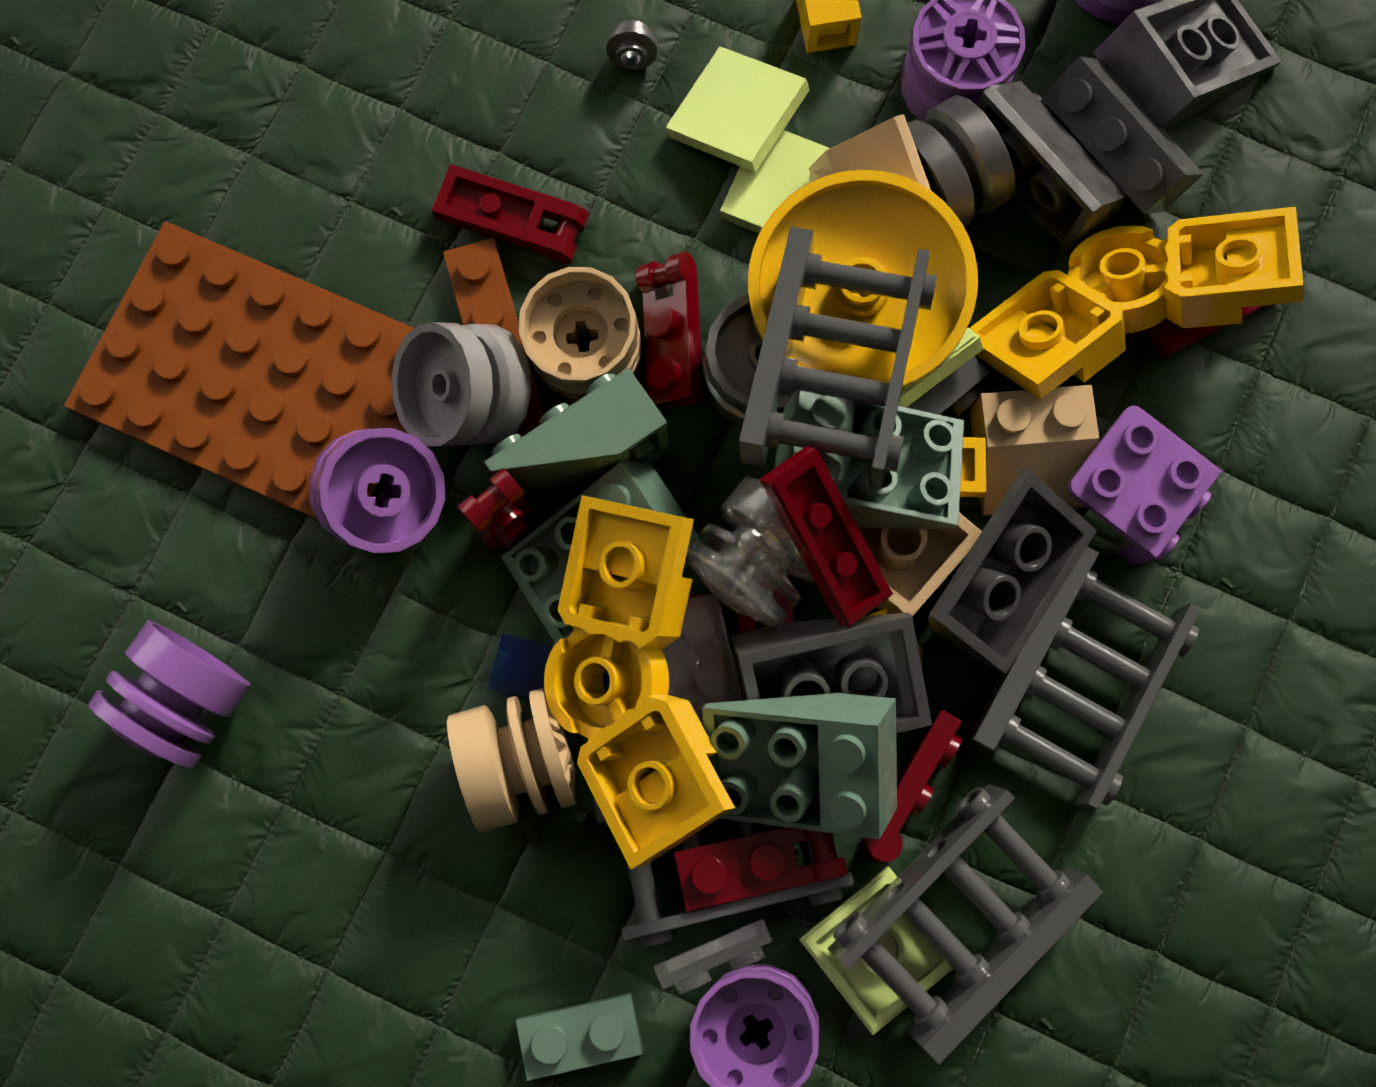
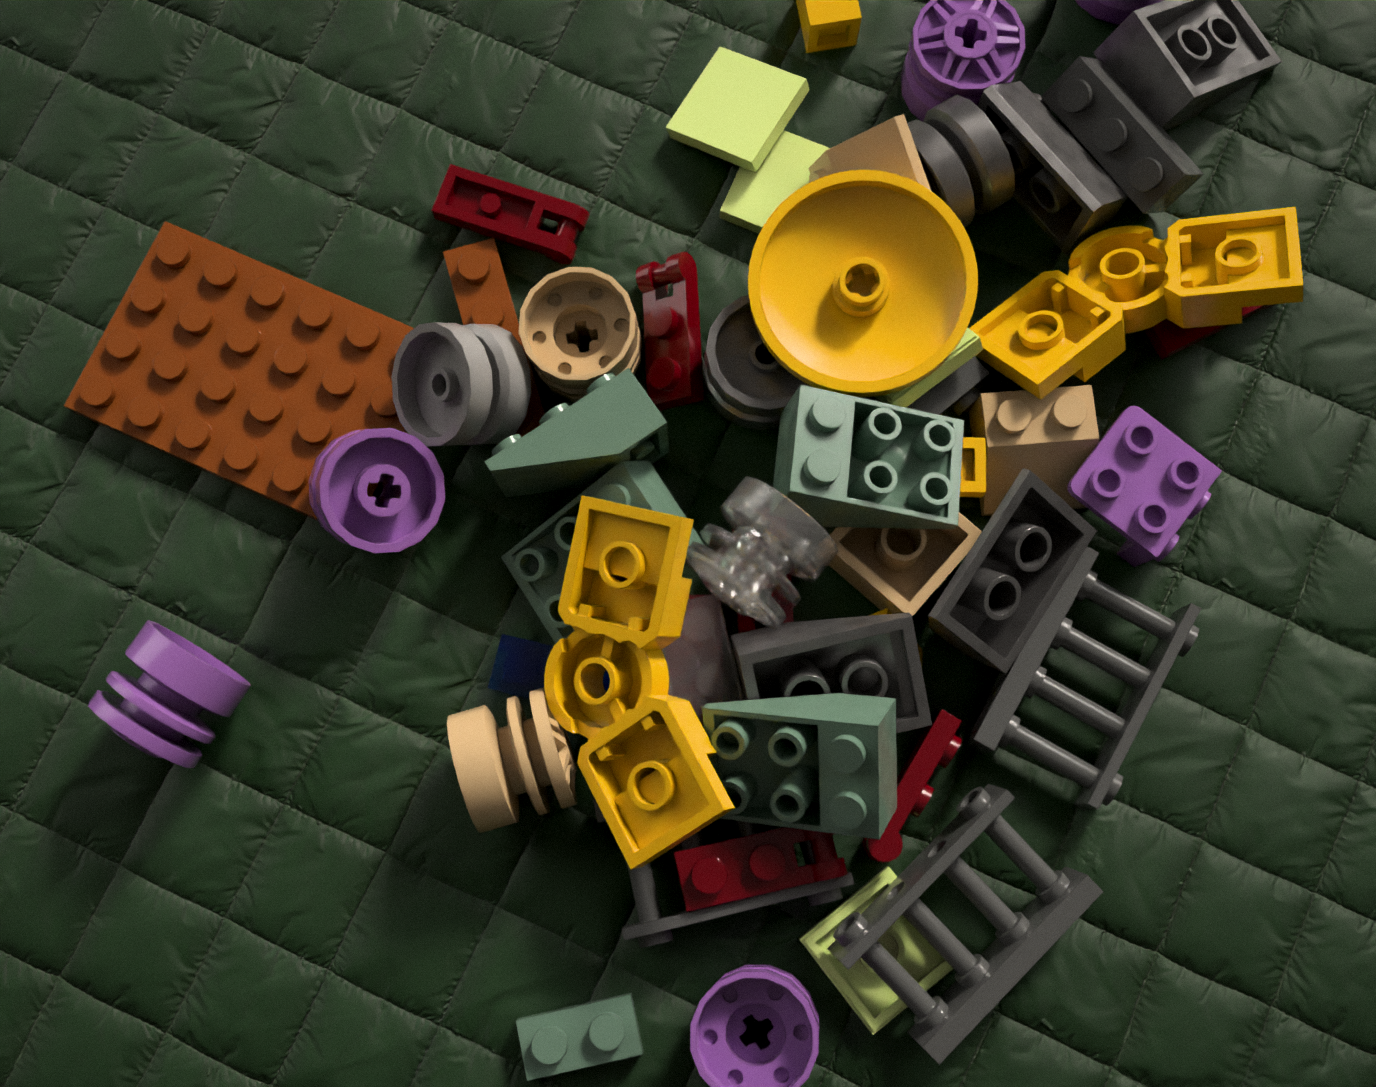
dark red plate [458,468,534,553] -> none
flat silver plate [606,20,658,70] -> none
clear plate [654,918,772,994] -> none
dark grey fence [739,226,937,490] -> none
dark red tile [759,446,893,628] -> none

